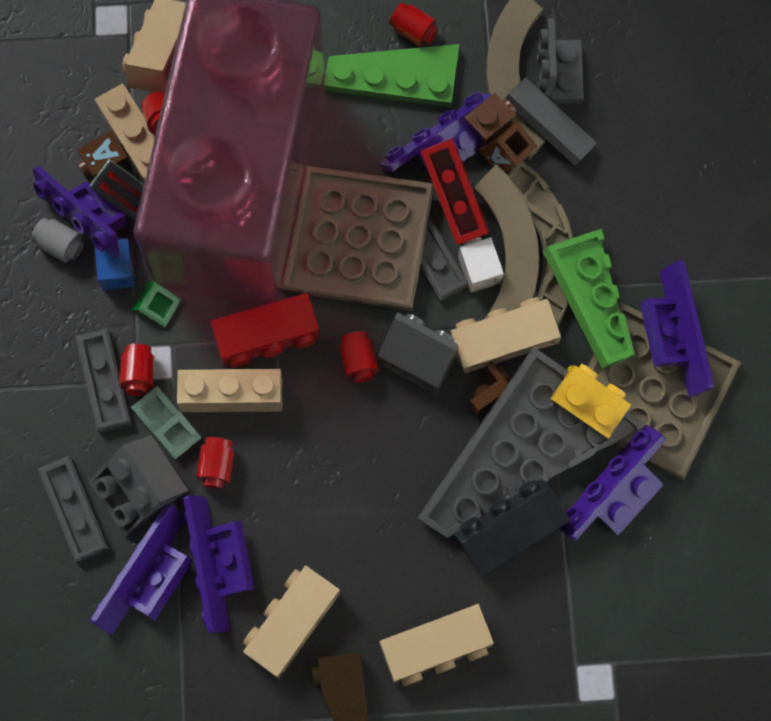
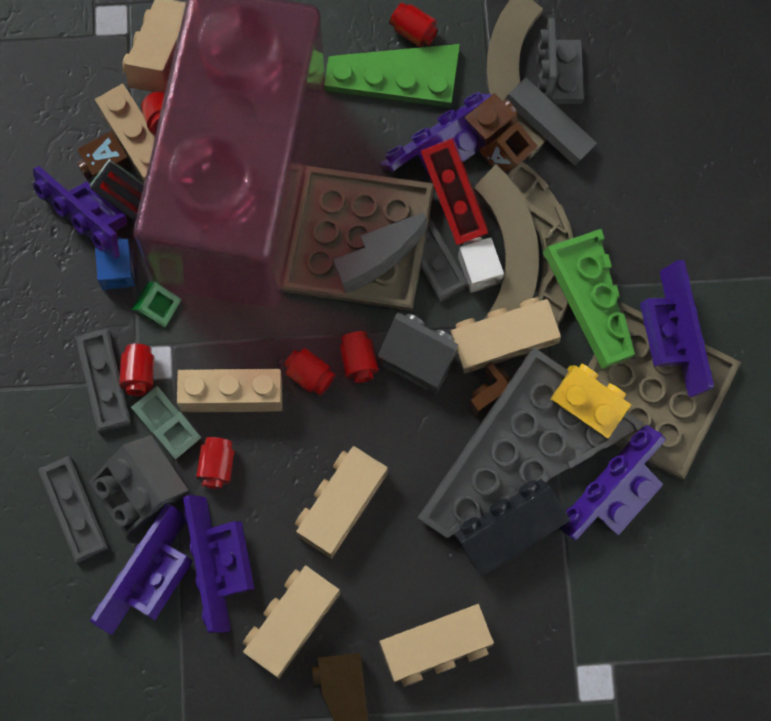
light grey brick [31,218,84,263] -> none
red brick [211,293,320,368] -> none
none -> red brick [284,348,336,396]
none -> tan brick [295,446,388,559]
none -> dark grey slope [333,212,428,293]

